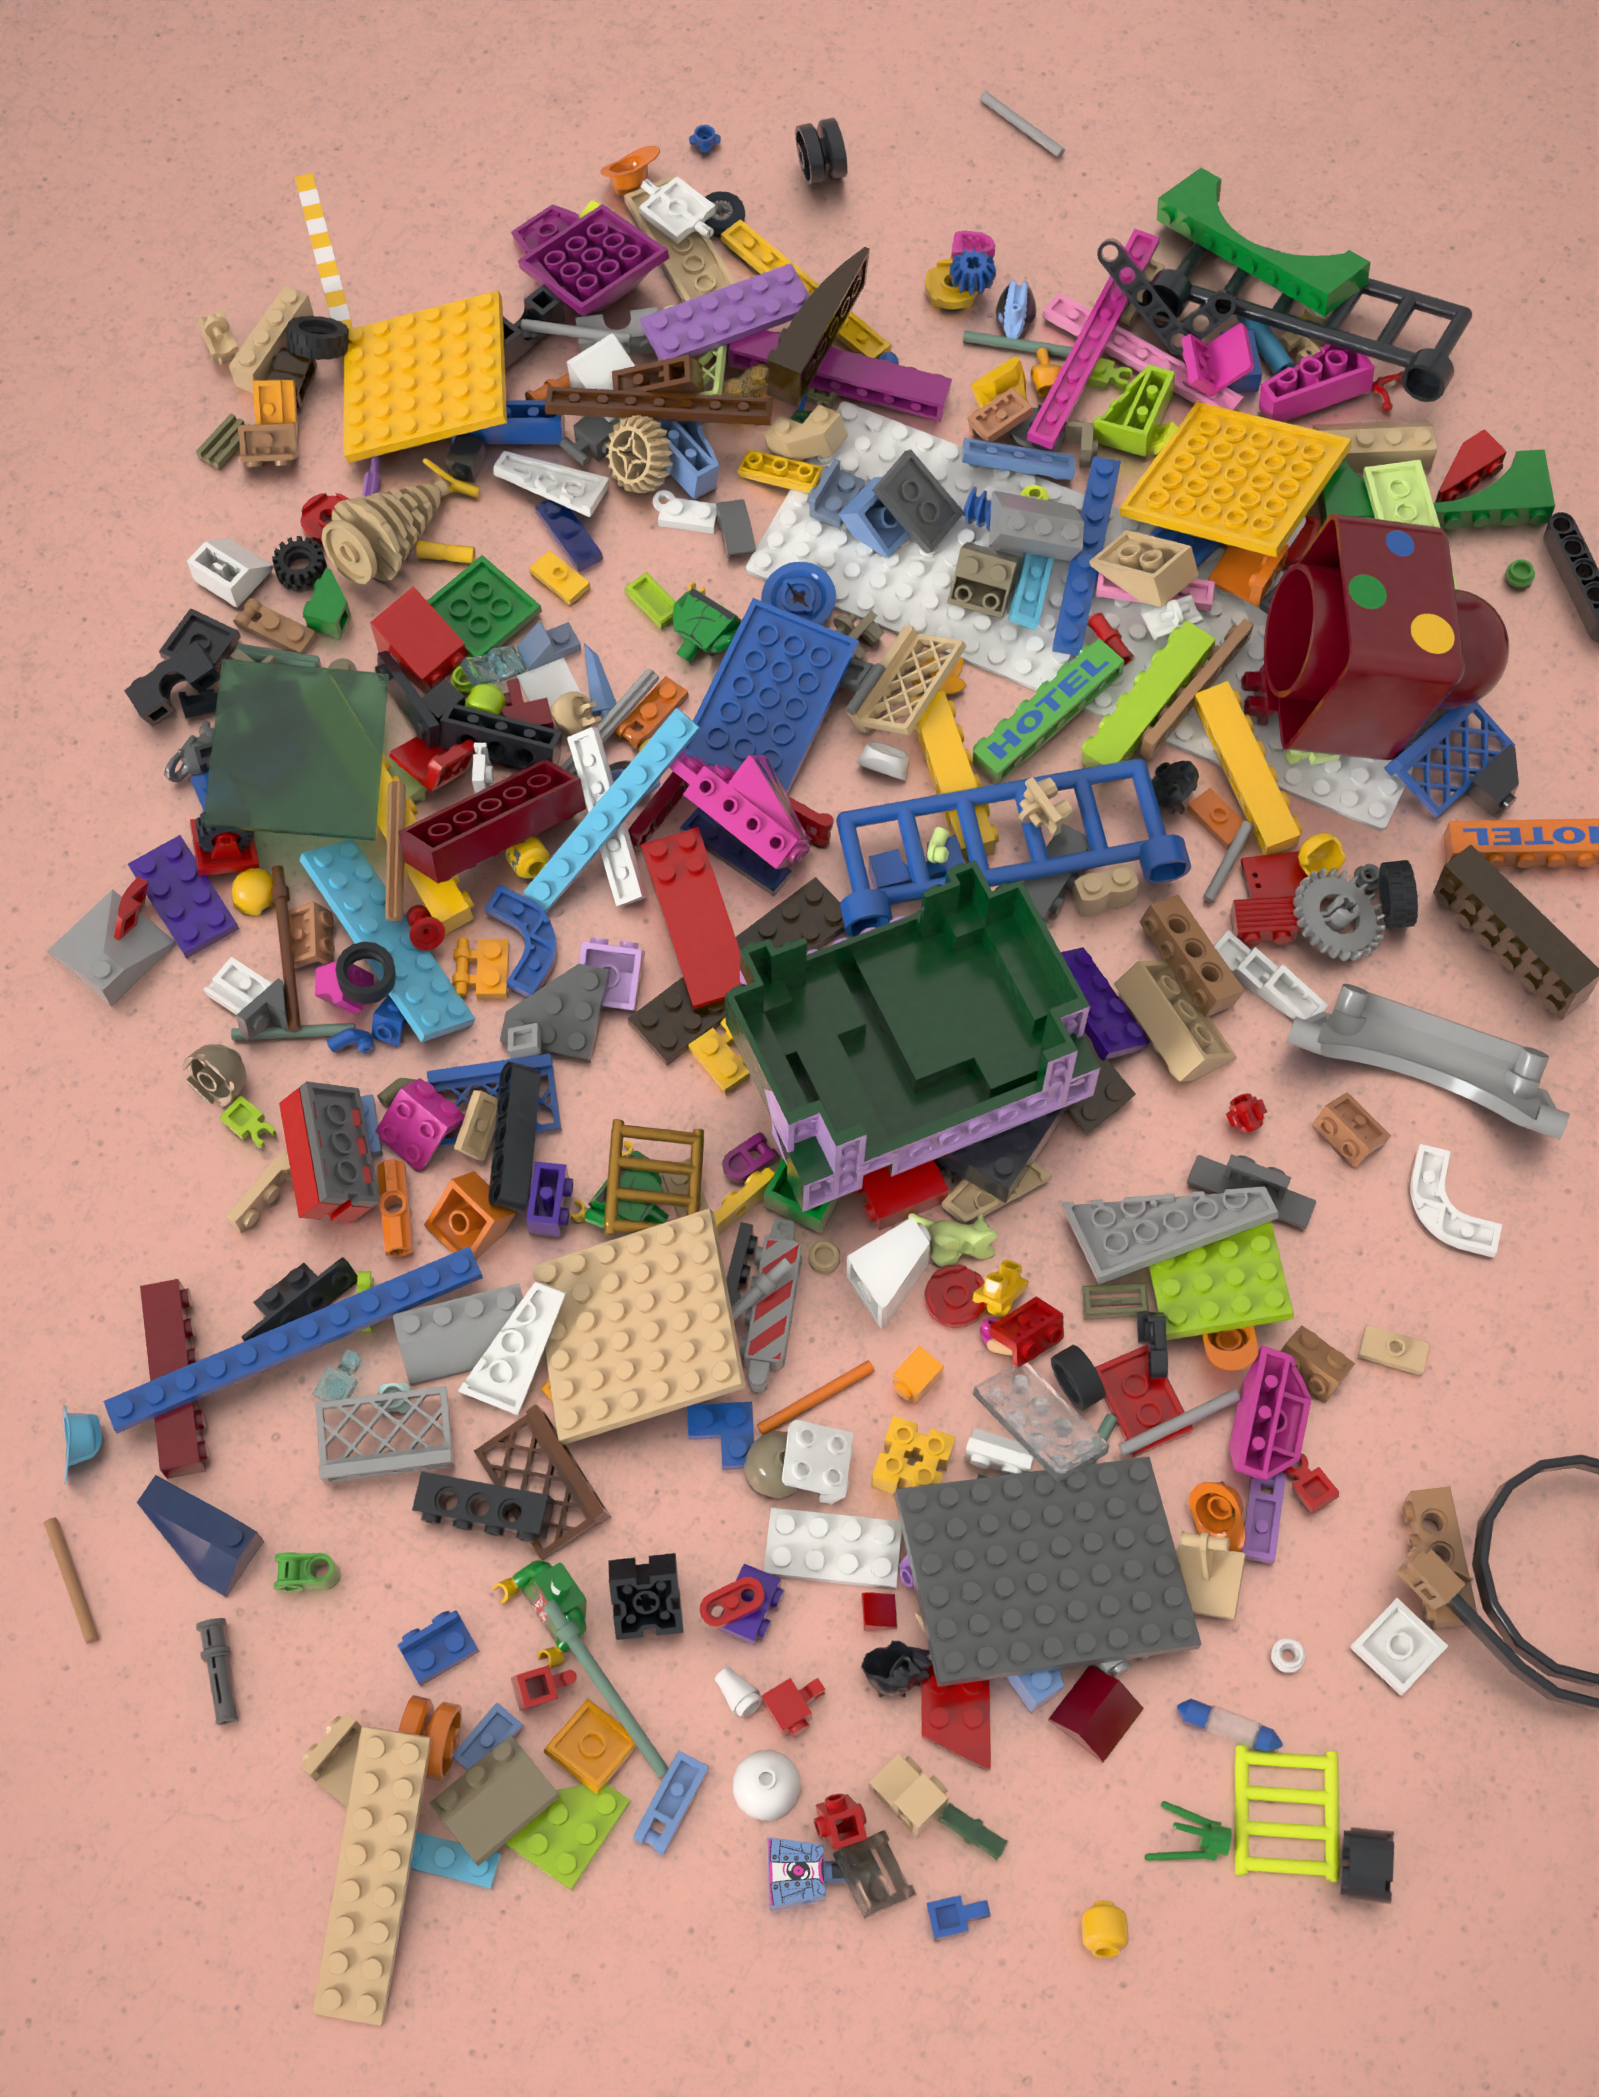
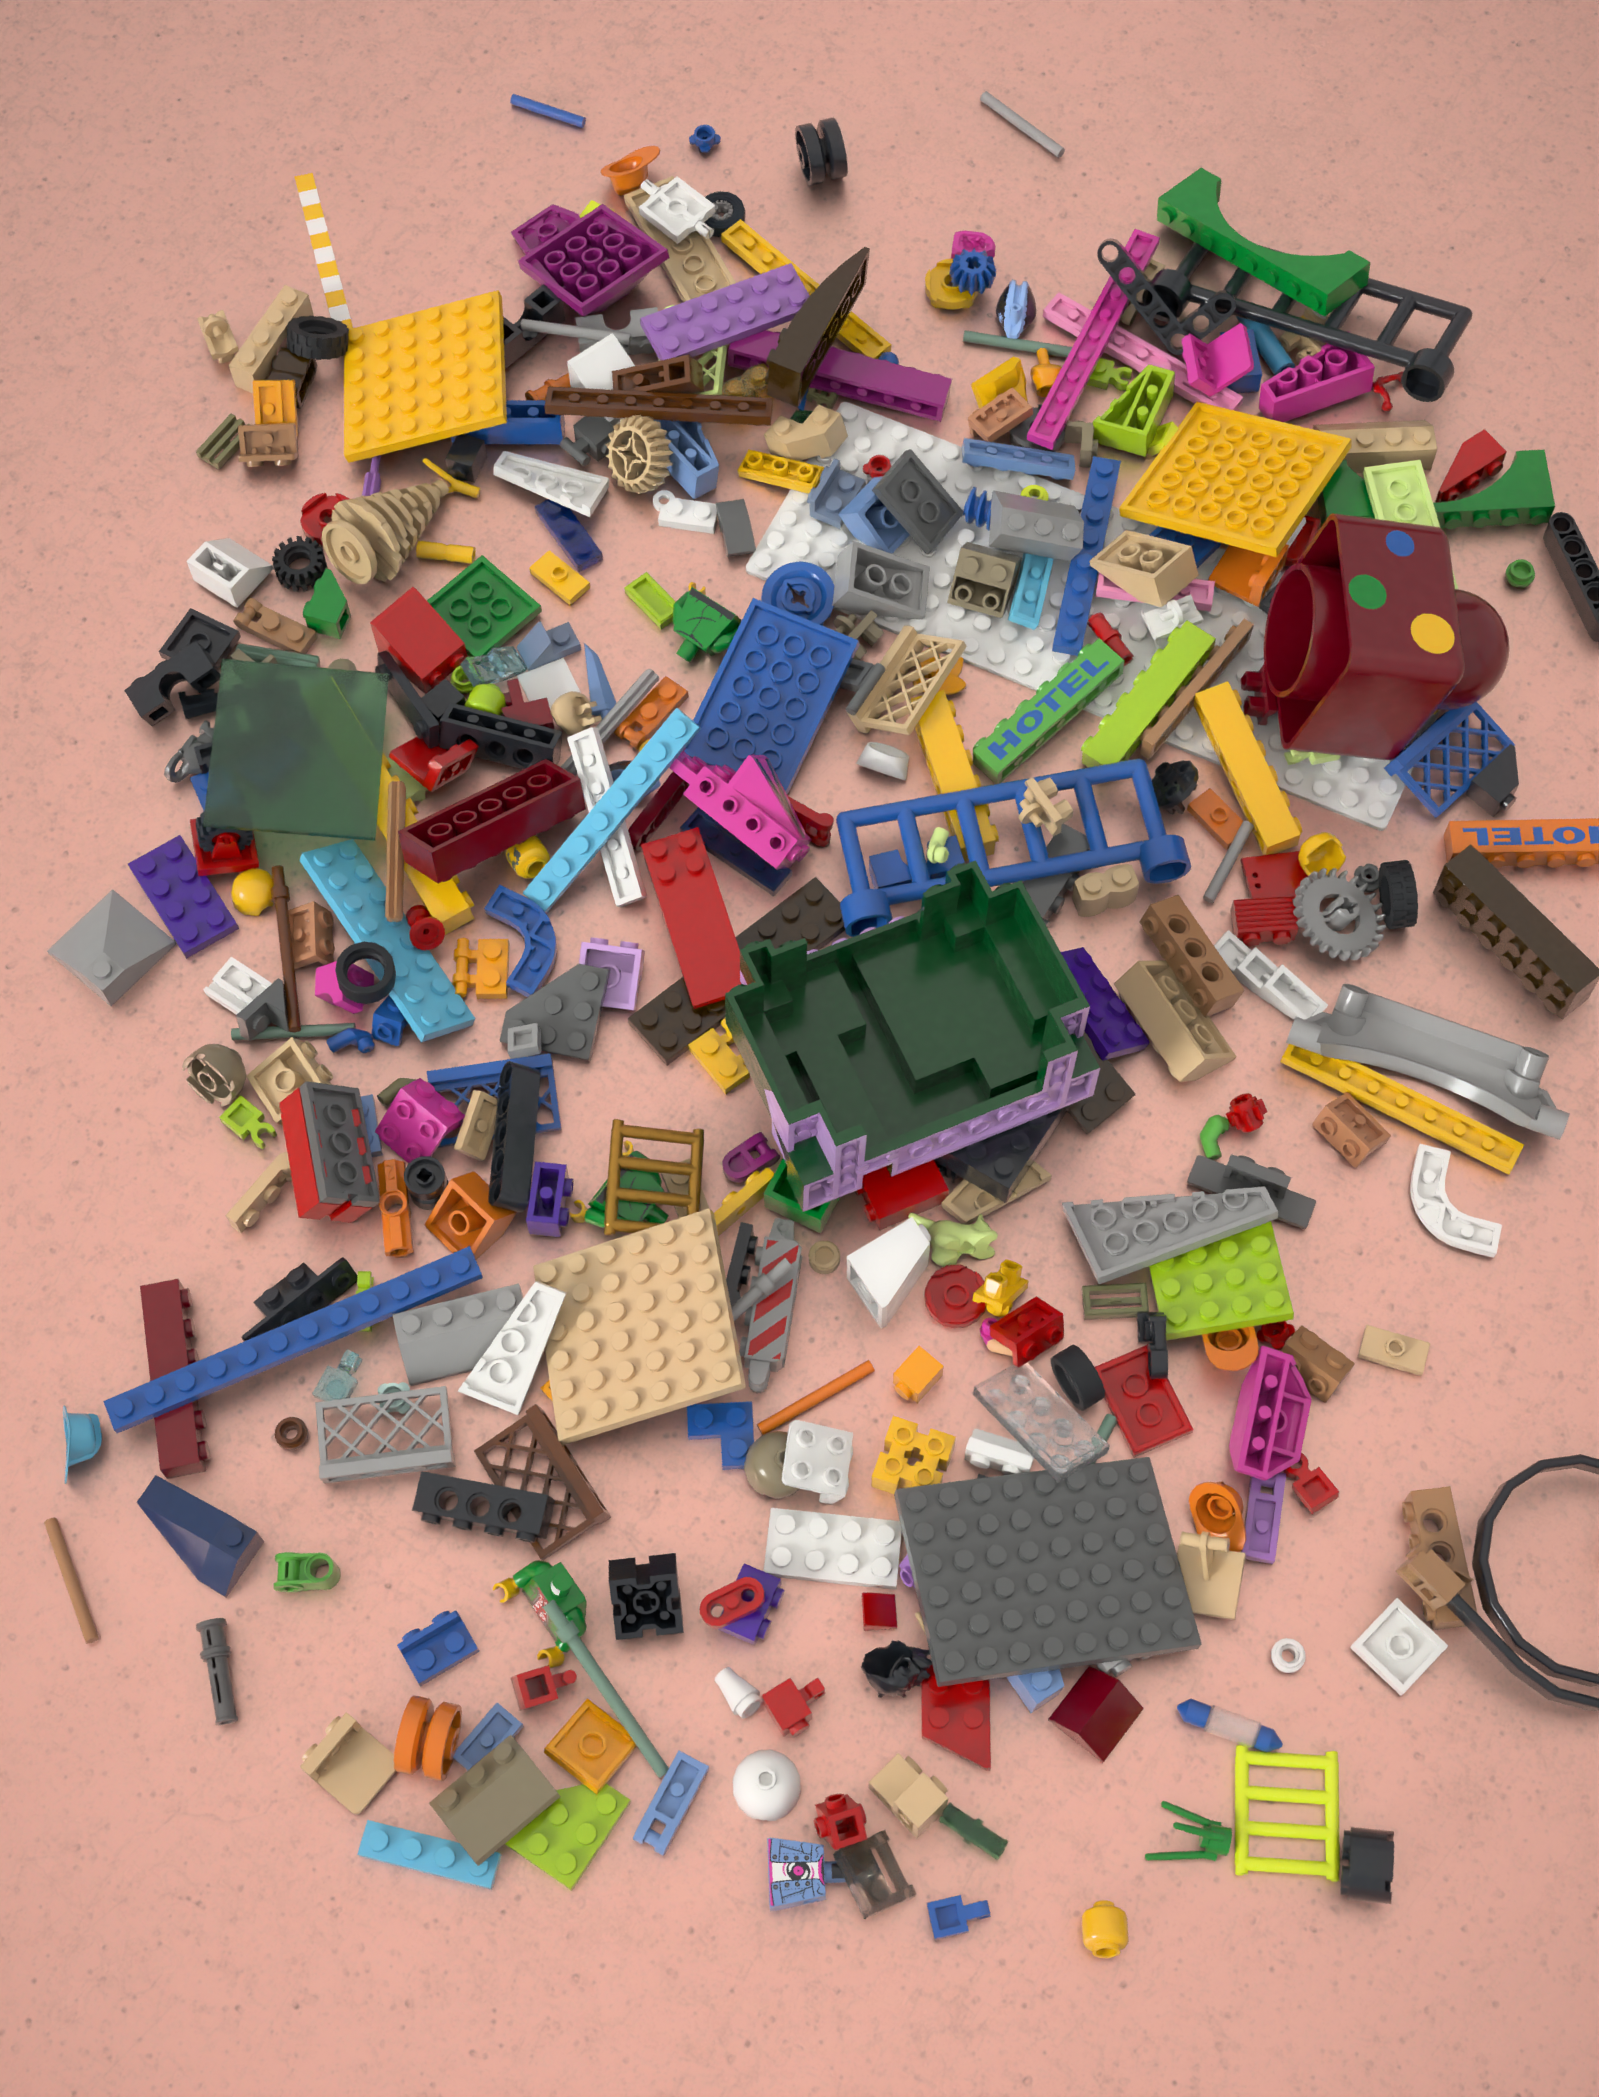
red slope [114,876,148,940] -> none
tan plate [312,1726,432,2026] -> none
white plate [472,743,496,793] -> none
light grey bar [1118,1389,1241,1456] -> none
none -> tan plate [246,1037,333,1125]
none -> reddish brown plate [275,1417,308,1450]
none -> black wheel [404,1156,449,1210]
none -> bar [510,94,586,128]
none -> light grey slope [832,541,930,619]
none -> red plate [863,455,892,479]
none -> bright green arm [1200,1115,1230,1160]
none -> red plate [1256,1321,1295,1350]
none -> yellow plate [1280,1044,1524,1175]

